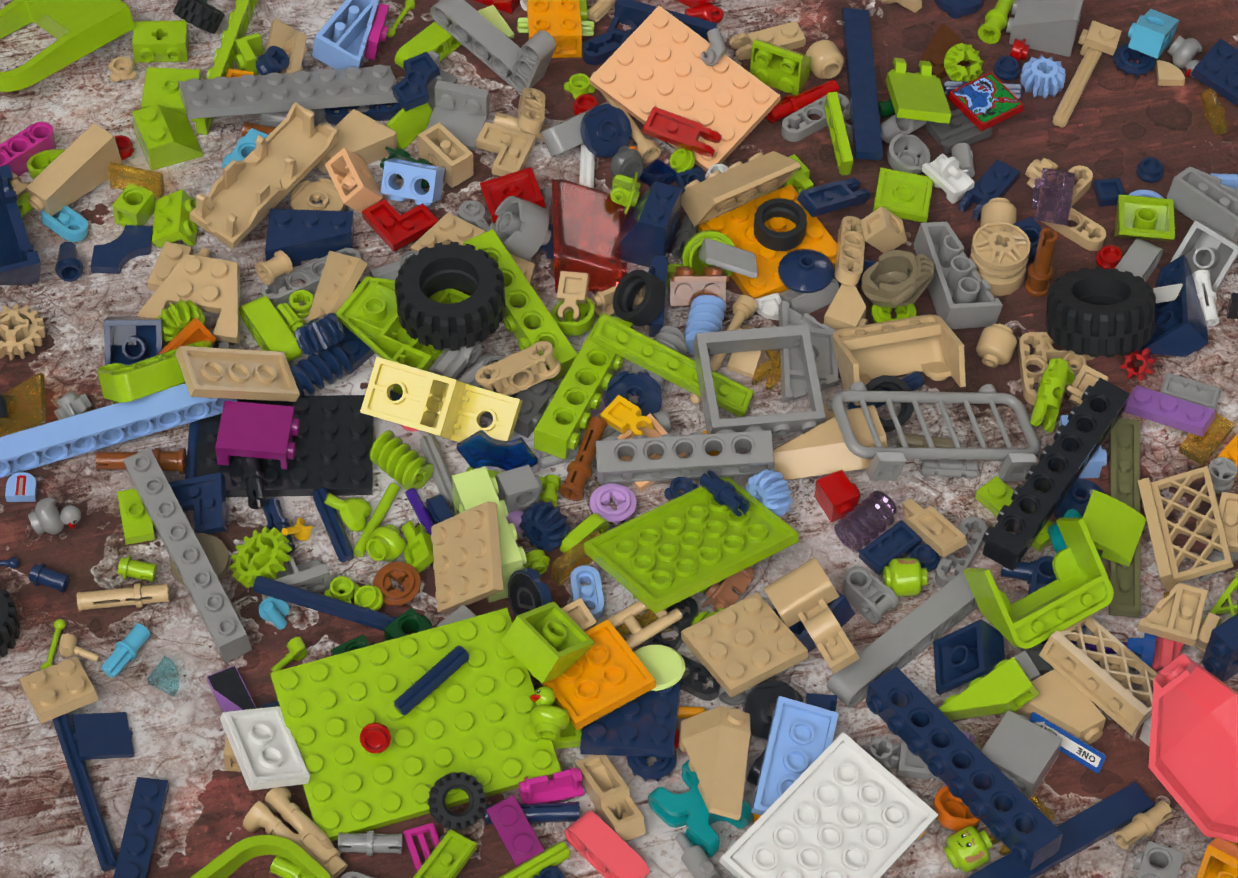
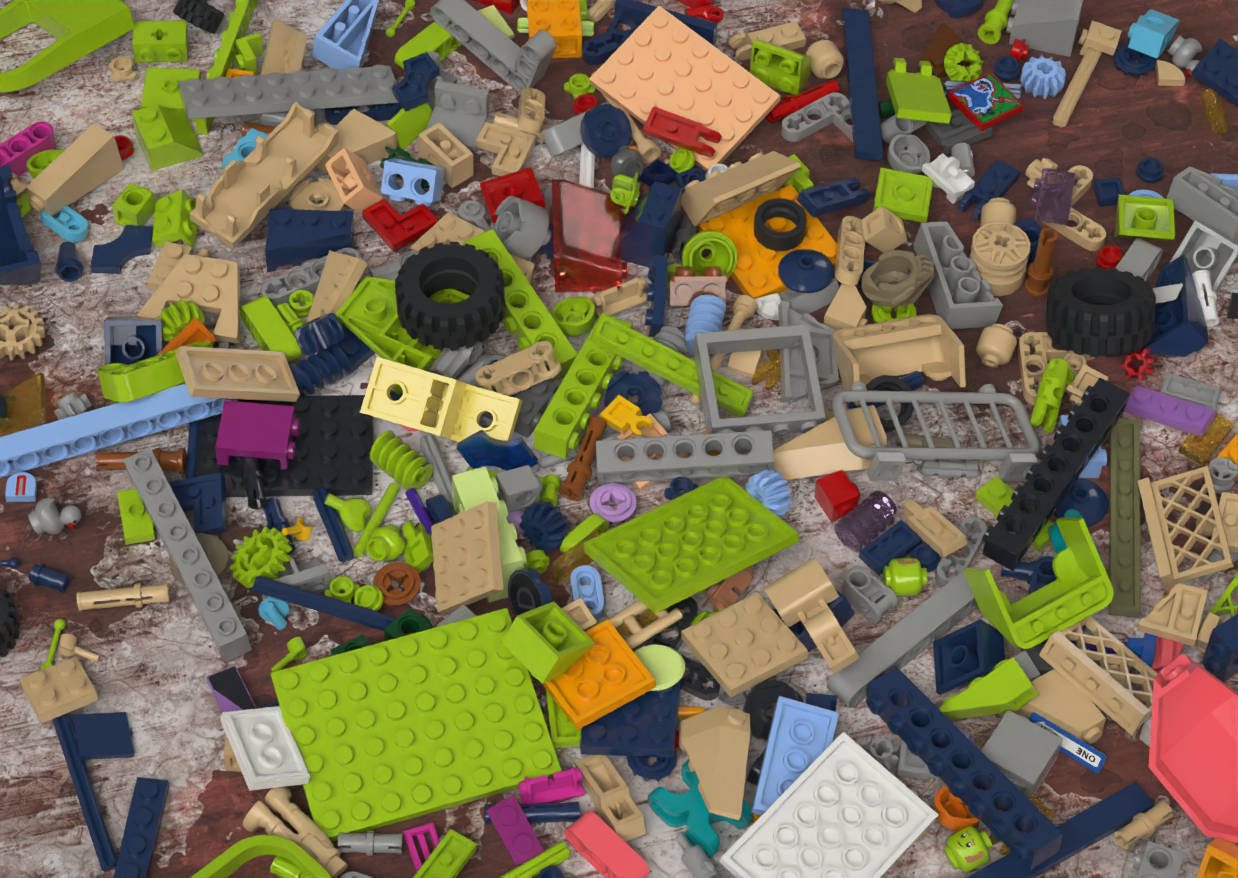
medium azure axle [102,623,151,678] -> none
clear yellow tile [107,162,165,198] -> none
lime pin [117,556,157,583] -> none
clear light blue tile [148,656,179,697] -> none
tan bush [255,250,293,285] -> none
dark blue wheel [256,46,290,75] -> none
red plate [360,722,391,753] -> none
dark pink plate [365,3,389,60] -> none
dark blue axle [394,645,469,715] -> none
black tyre [428,772,487,830] -> none
lime animal [530,686,570,740] -> none
tan plate [557,271,590,322] -> none
black tyre [613,270,666,326] -> none
light grey slope [698,238,758,278] -> none
dark blue pin [699,470,750,516] -> none
light grey arm [701,28,726,66] -> none
lime tile [824,92,853,176] -> none
lime slope [1083,489,1146,567] -> none

